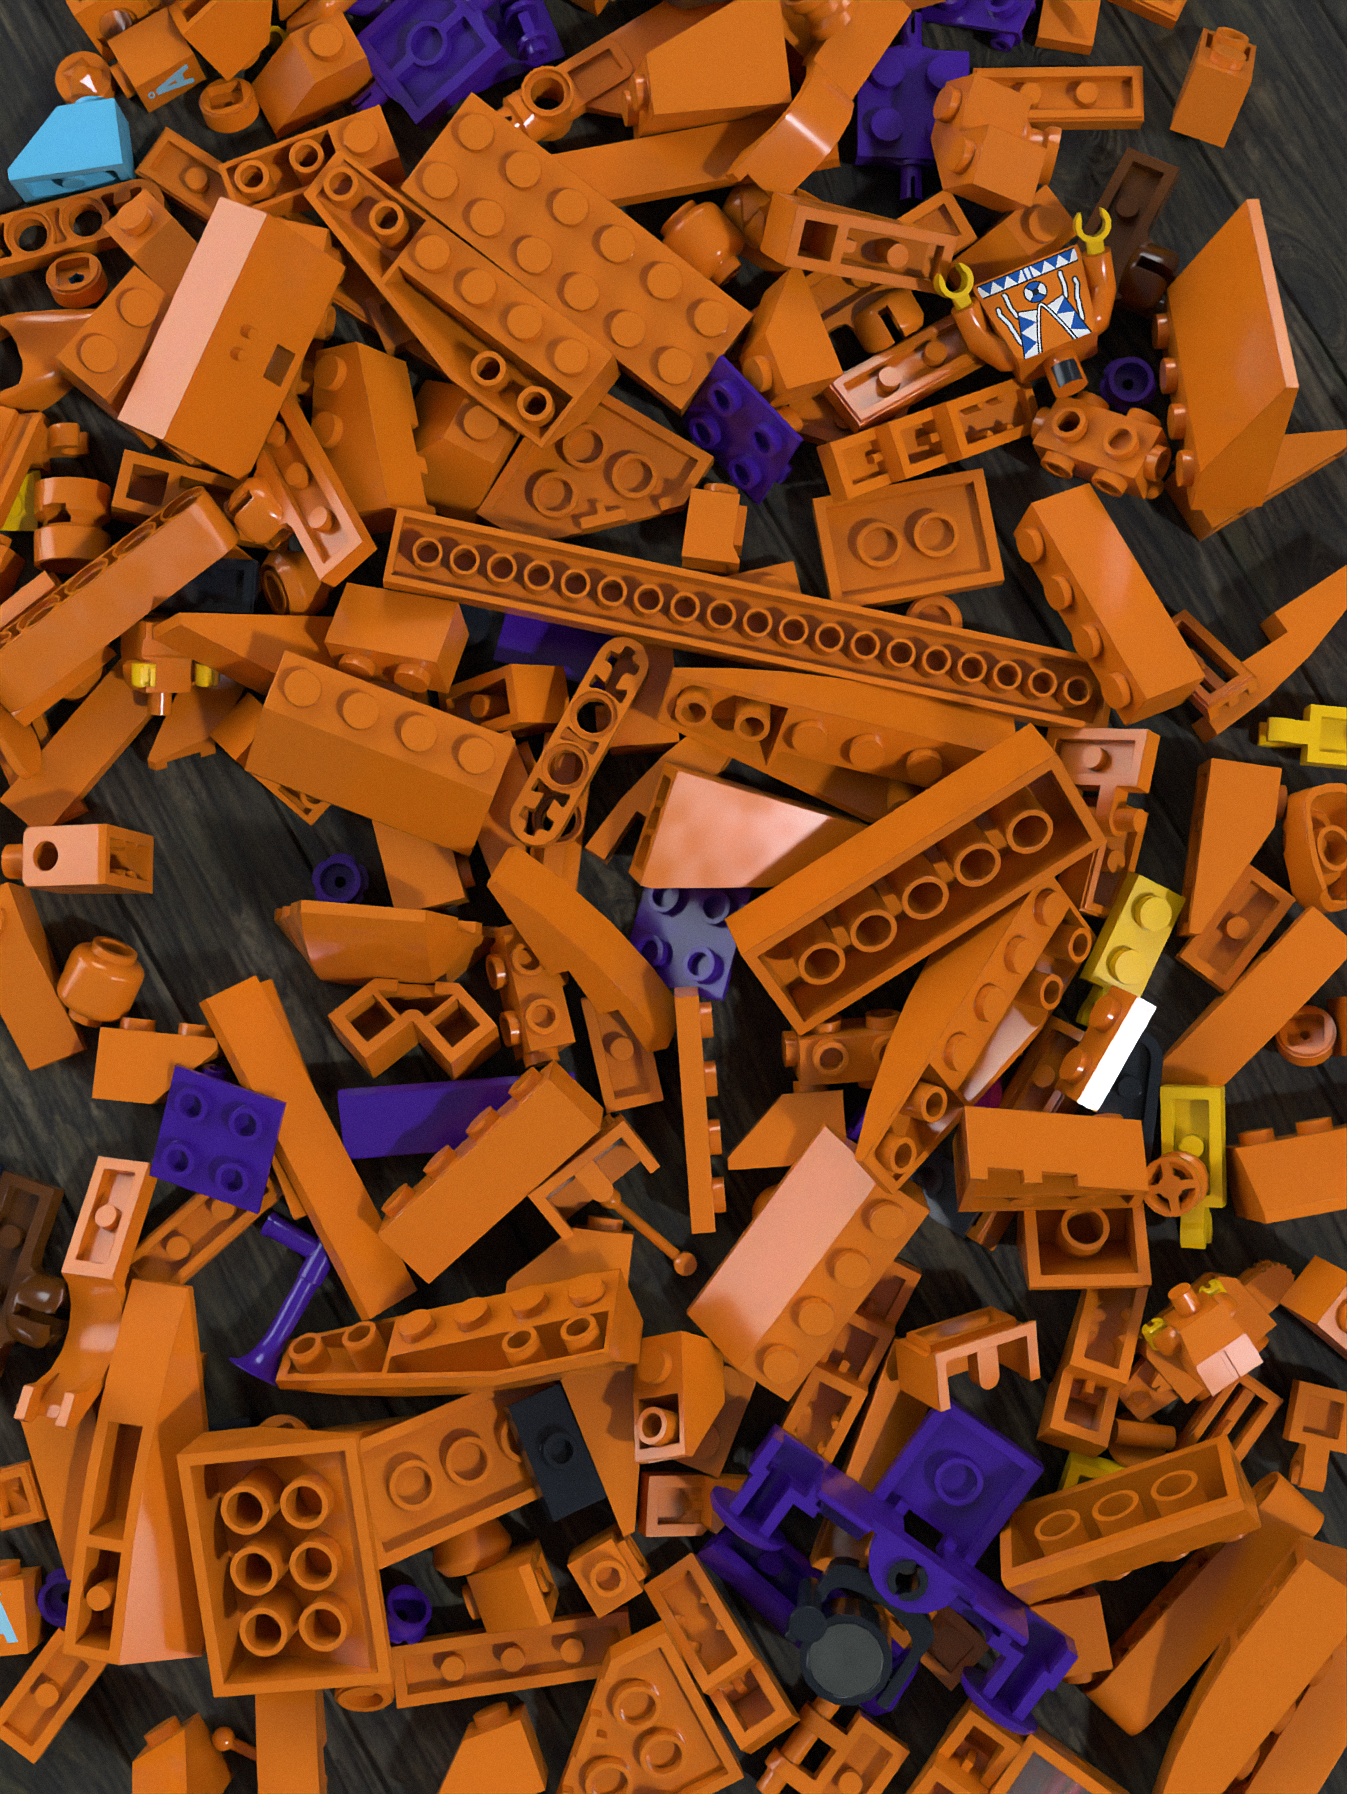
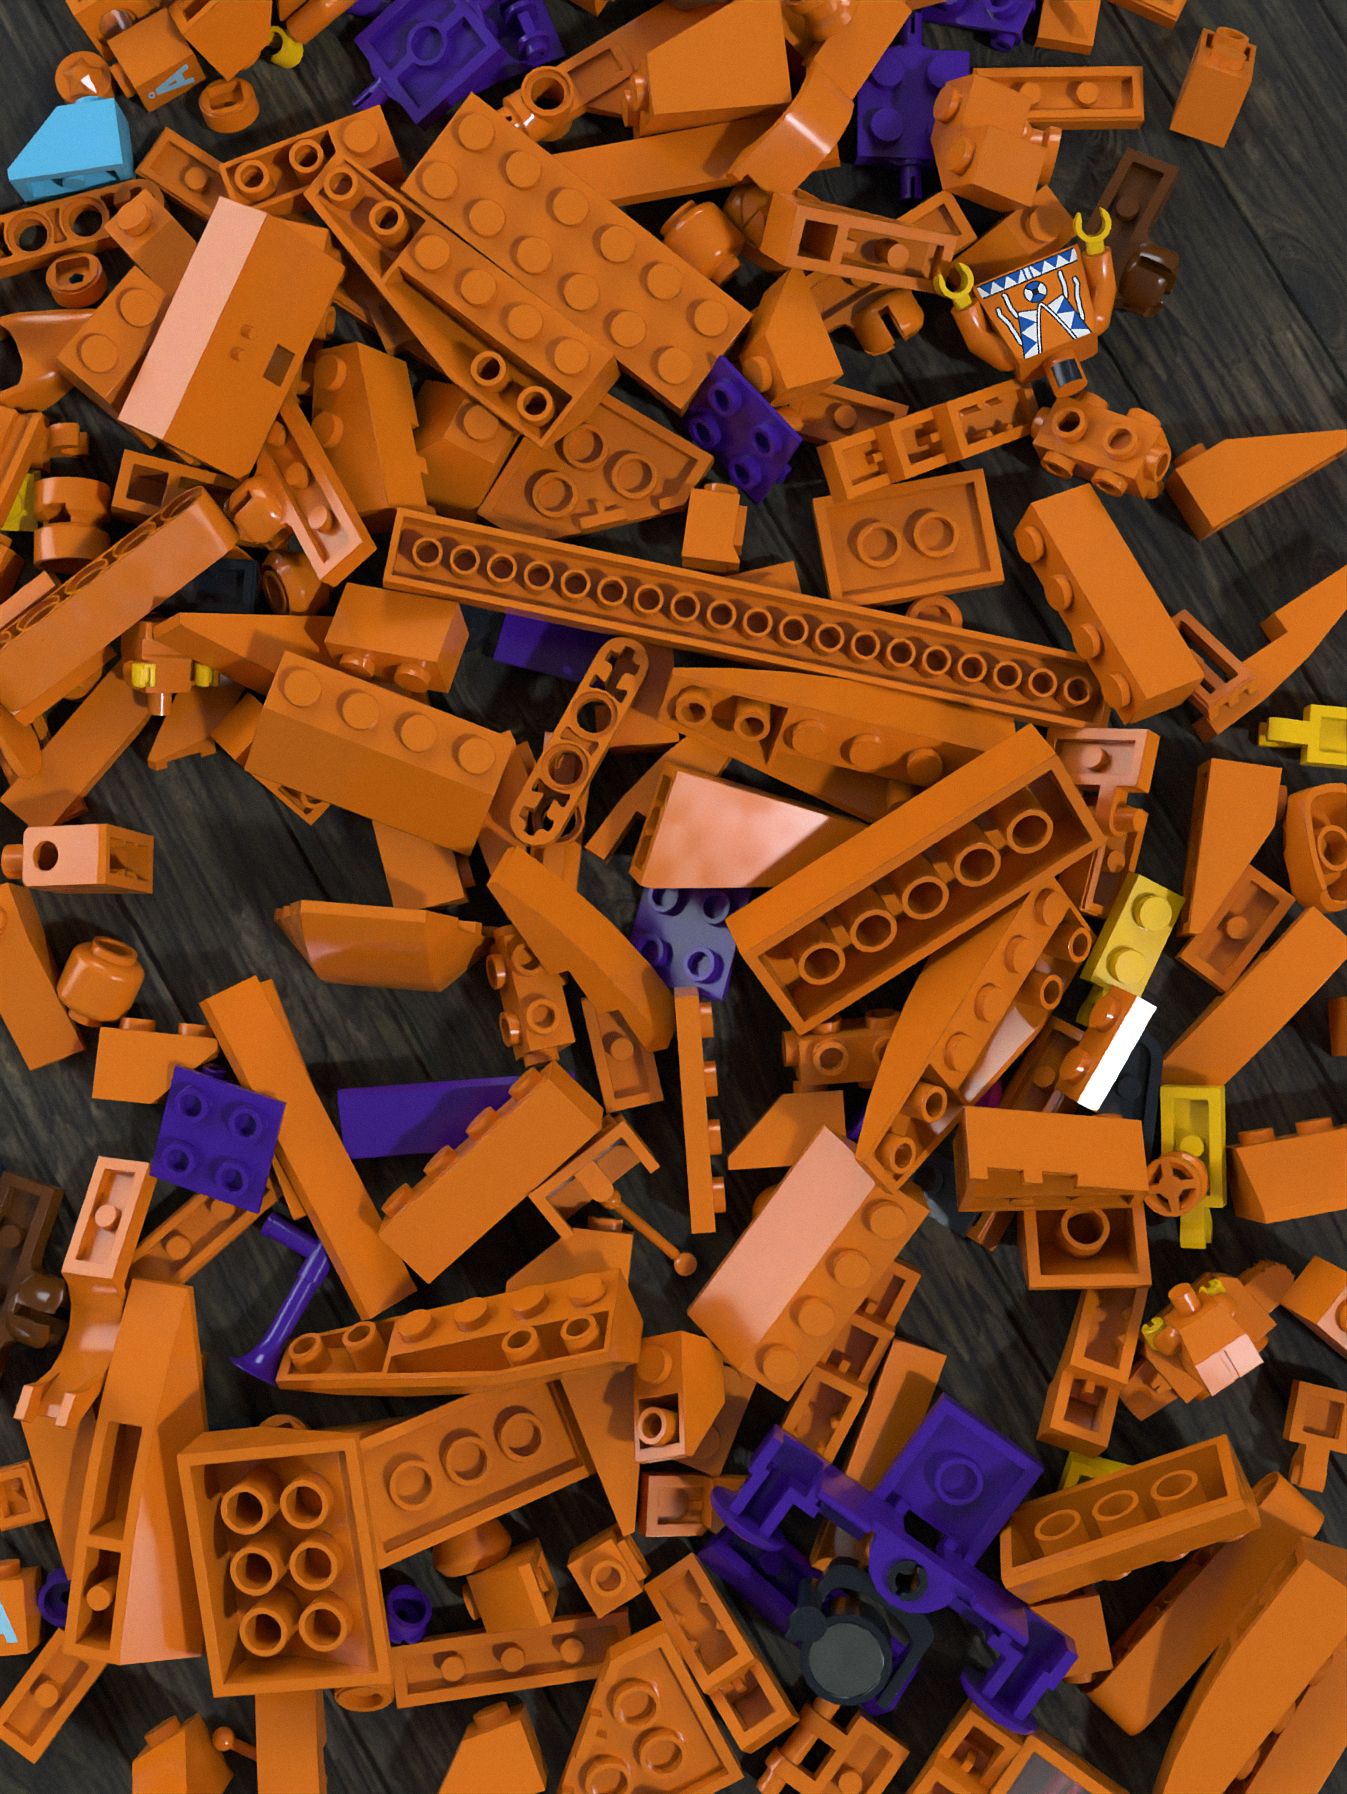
orange slope [251,8,374,139] -> none
dark purple plate [312,853,369,904] -> none
orange brick [328,978,502,1081] -> none
orange slope [438,664,569,738] -> none
black plate [503,1383,607,1522] -> none
orange tile [823,313,987,434] -> none
orange slope [873,1604,991,1691] -> none
orange window [895,1306,1040,1412] -> none
dark purple plate [1099,357,1156,414] -> none
orange plate [1108,1411,1176,1468] -> none
orange slope [1151,199,1299,510] -> none
orange tile [1166,1373,1284,1463] -> none
orange tile [1275,1005,1337,1067] -> none

